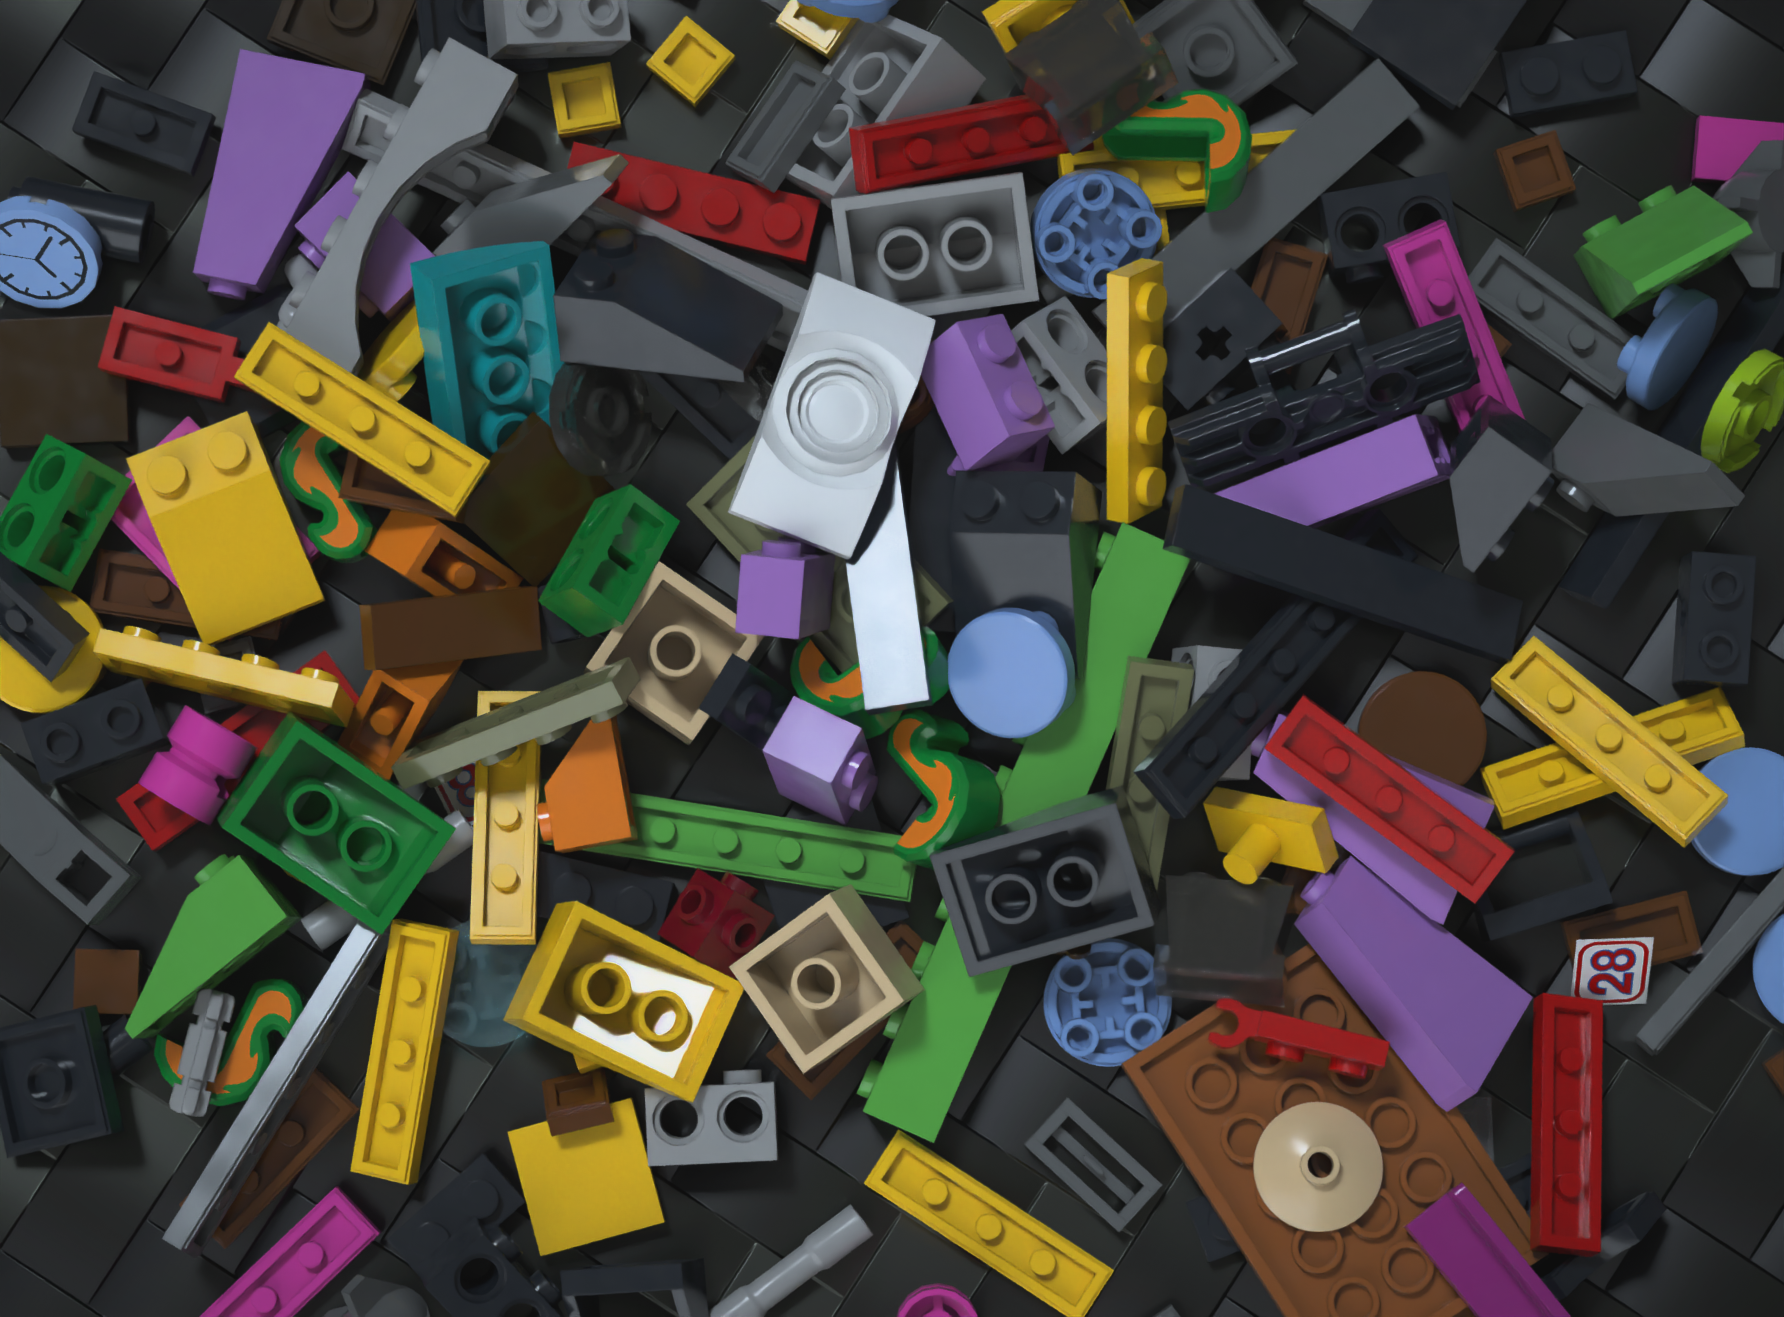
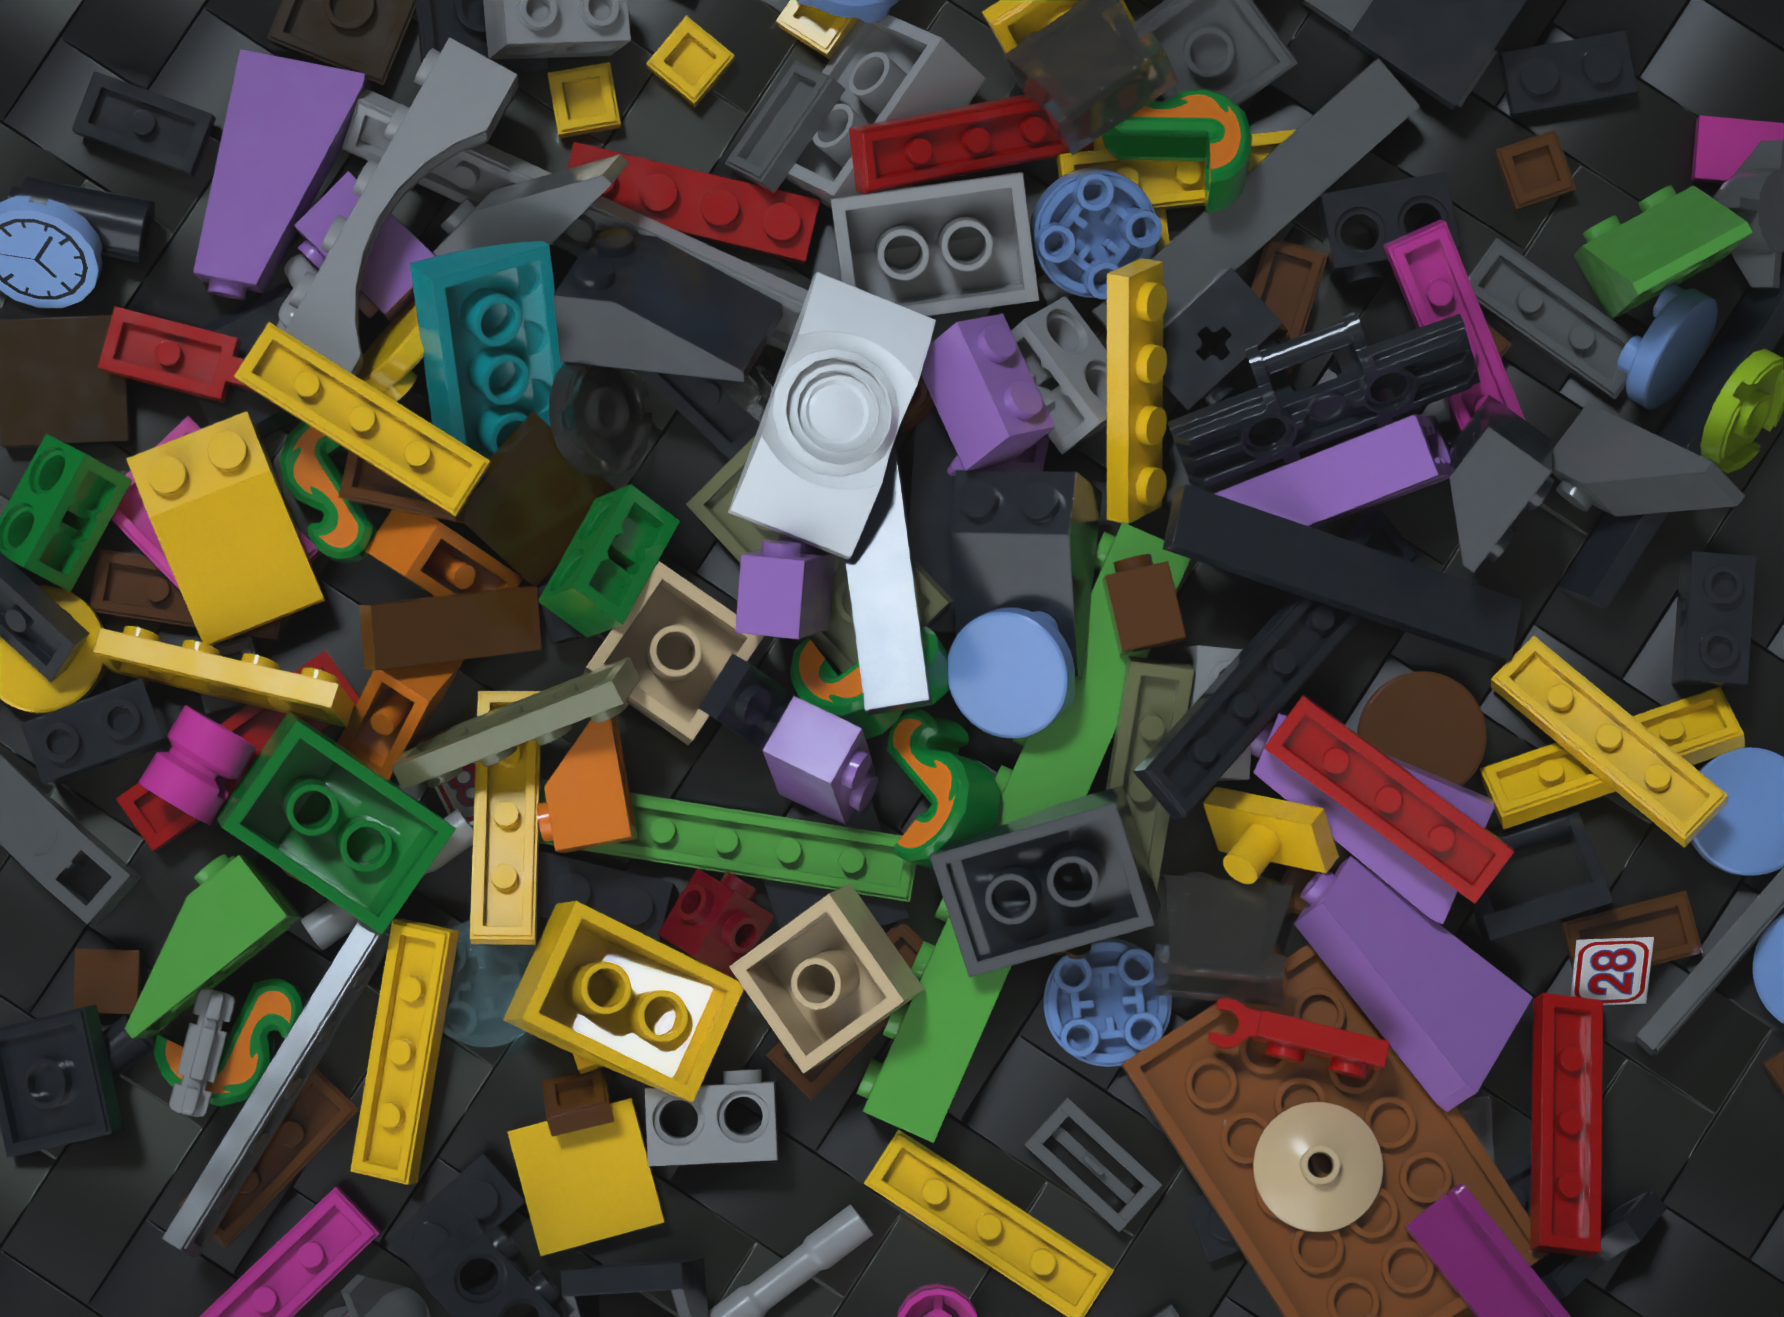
none -> reddish brown brick [1102,554,1186,656]

